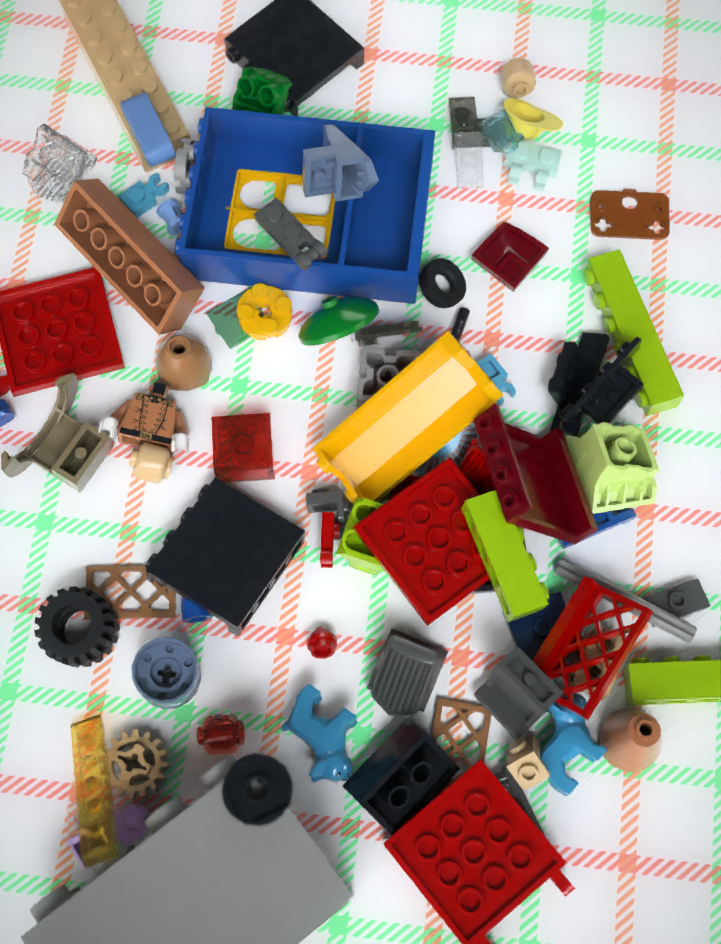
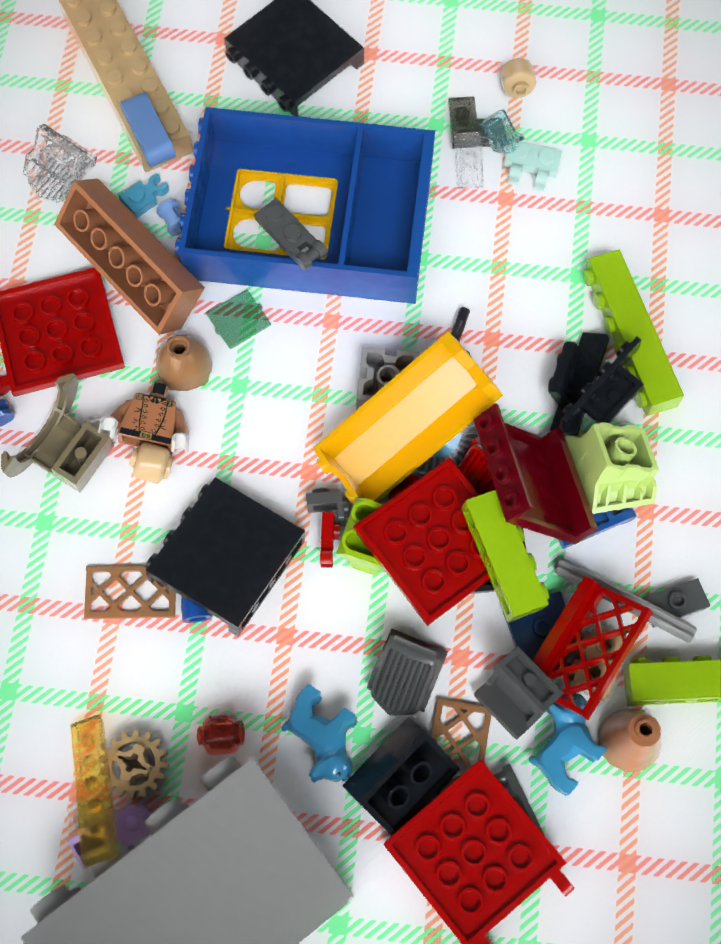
black tyre [34,586,120,668] -> none
sand blue wheel [131,637,201,709] -> none
light grey plate [174,138,196,194] -> none
clear red brick [211,413,275,483] -> none
black plate [222,753,293,827] -> none
green slope [232,67,292,115] -> none
yellow plate [237,283,292,340] -> none
green dish [298,296,380,346] -> none
sand blue piece [302,124,379,202] -> none
red plate [307,626,337,659] -> none
clear smoke plate [350,321,423,347] -> none
black tyre [419,258,466,309] -> none
dark red plate [471,221,549,292] -> none
medium azure plate [477,353,516,406] -> none
light yellow piece [503,98,564,140] -> none
tan bracket [506,734,550,790] -> none
dark orange axle [590,189,670,240] -> none

